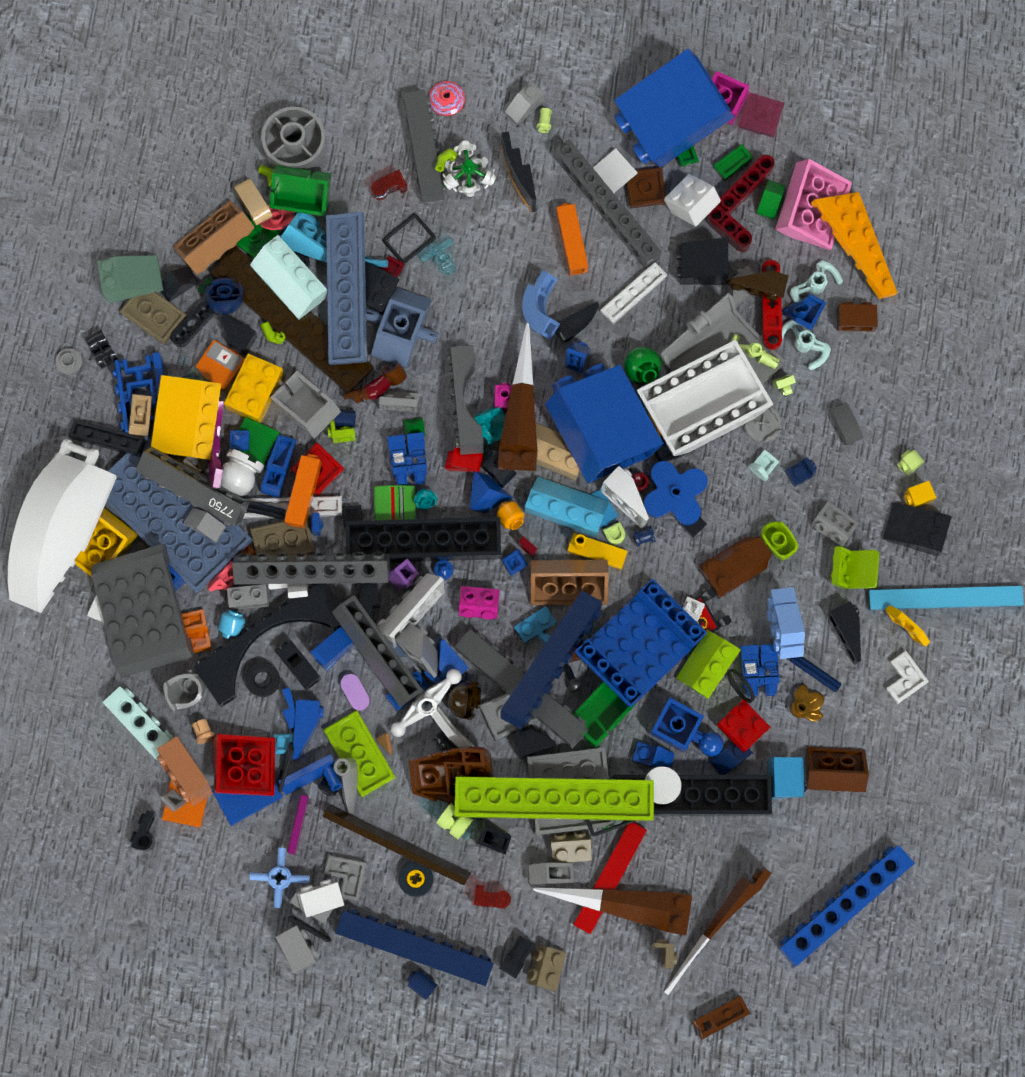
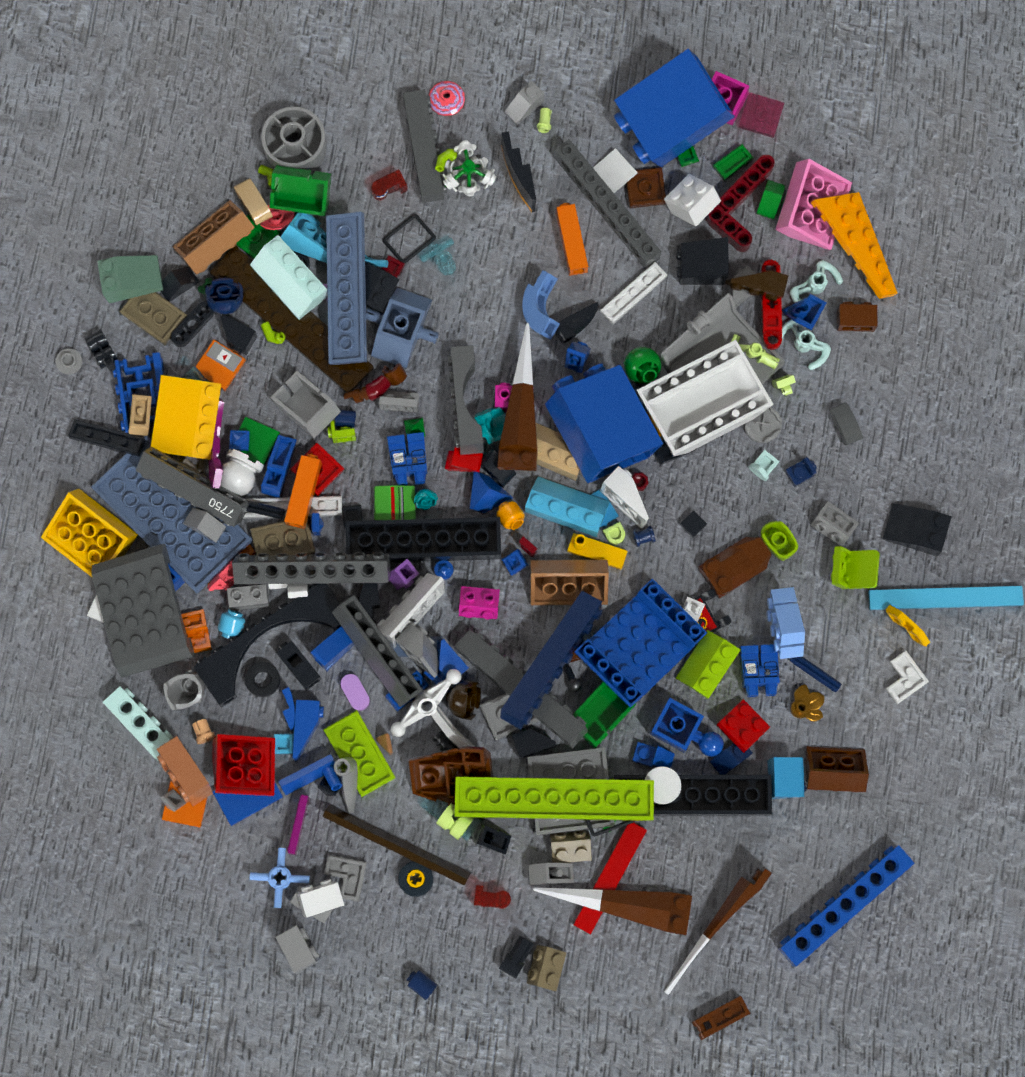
white windscreen [8,439,117,613] -> none
black plate [130,810,157,852] -> none
yellow brick [224,354,284,423] -> none
black piece [277,742,294,792] -> none
black piece [287,916,332,942] -> none
dark blue brick [335,908,494,986] -> none
dark azure plate [514,606,557,645] -> none
blue plant [643,461,708,525] -> none
dark tan bracket [651,939,677,969] -> none
black piece [727,669,755,703] -> none
black slope [827,601,861,665] -> none
yellowish green plate [897,449,925,475] -> none
yellow brick [904,481,937,508] -> none

